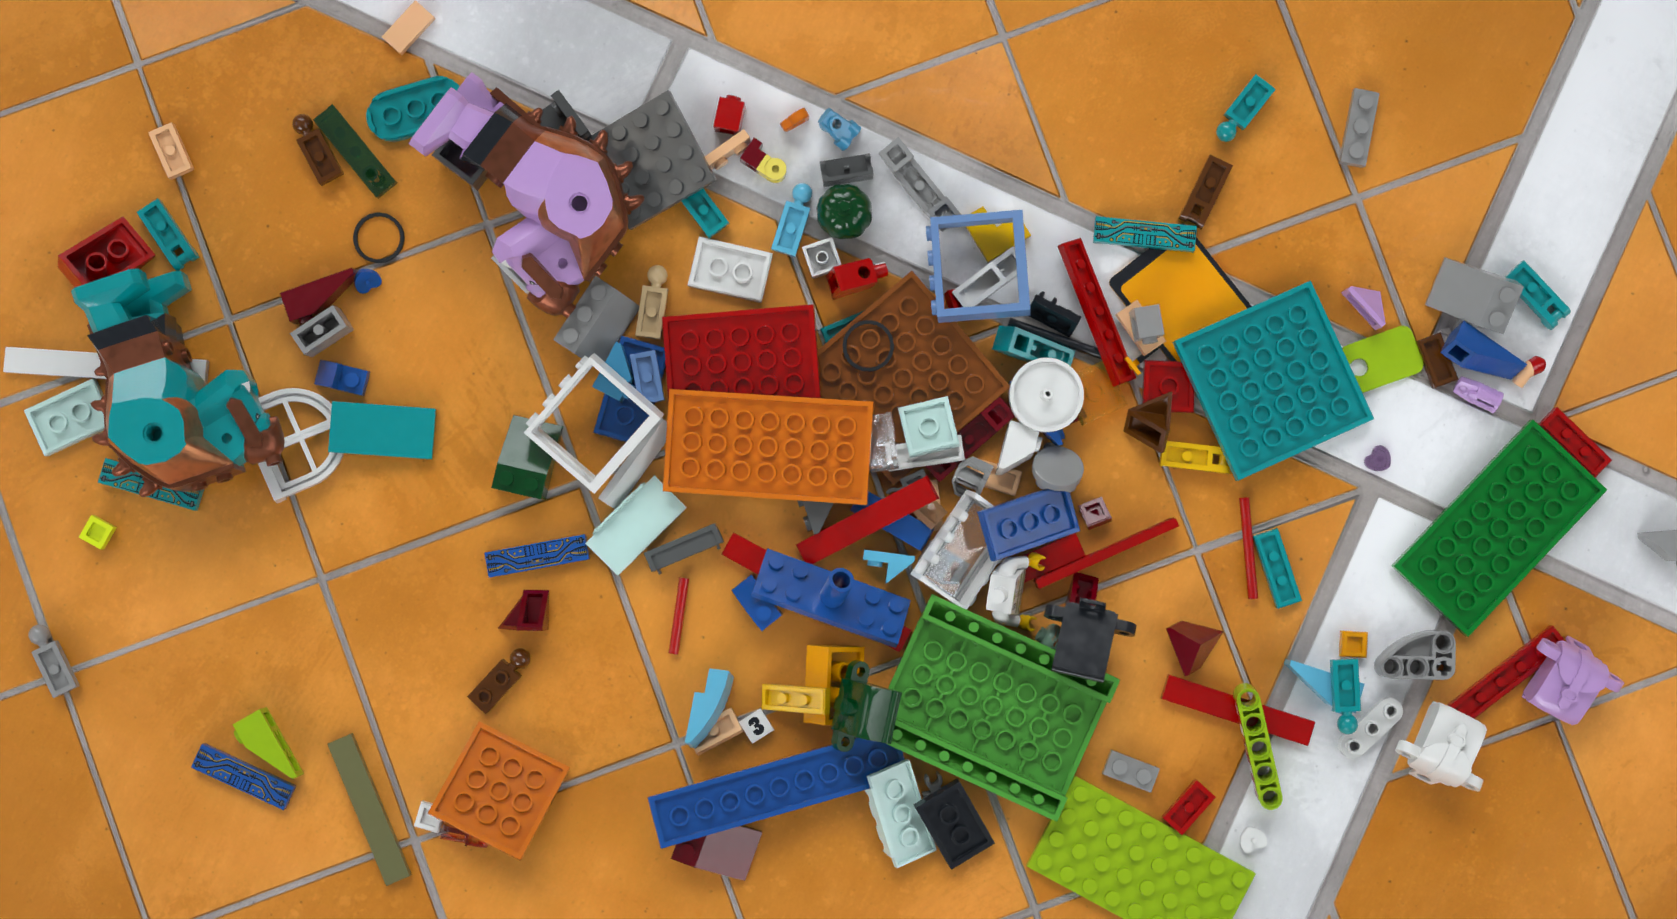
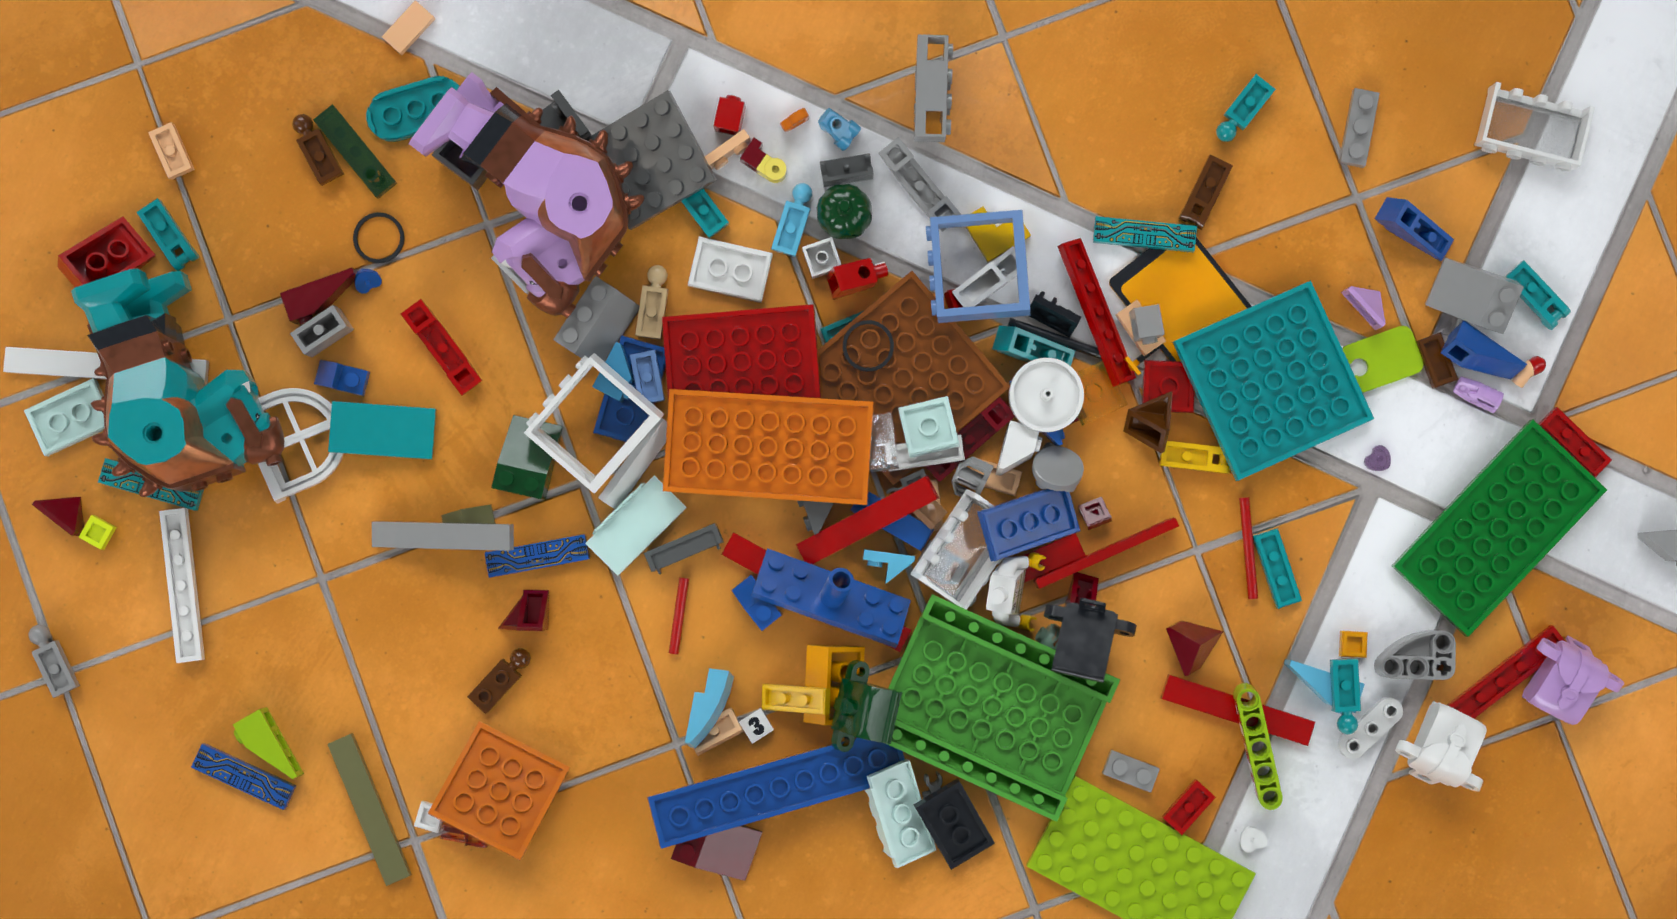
none -> dark red slope [32,497,84,536]
none -> white plate [159,508,205,663]
none -> light grey tile [372,521,514,551]
none -> red slope [400,299,483,396]
none -> olive slope [441,504,496,524]
none -> light grey piece [914,34,953,142]
none -> blue slope [1374,197,1454,261]
none -> window [1474,82,1595,172]

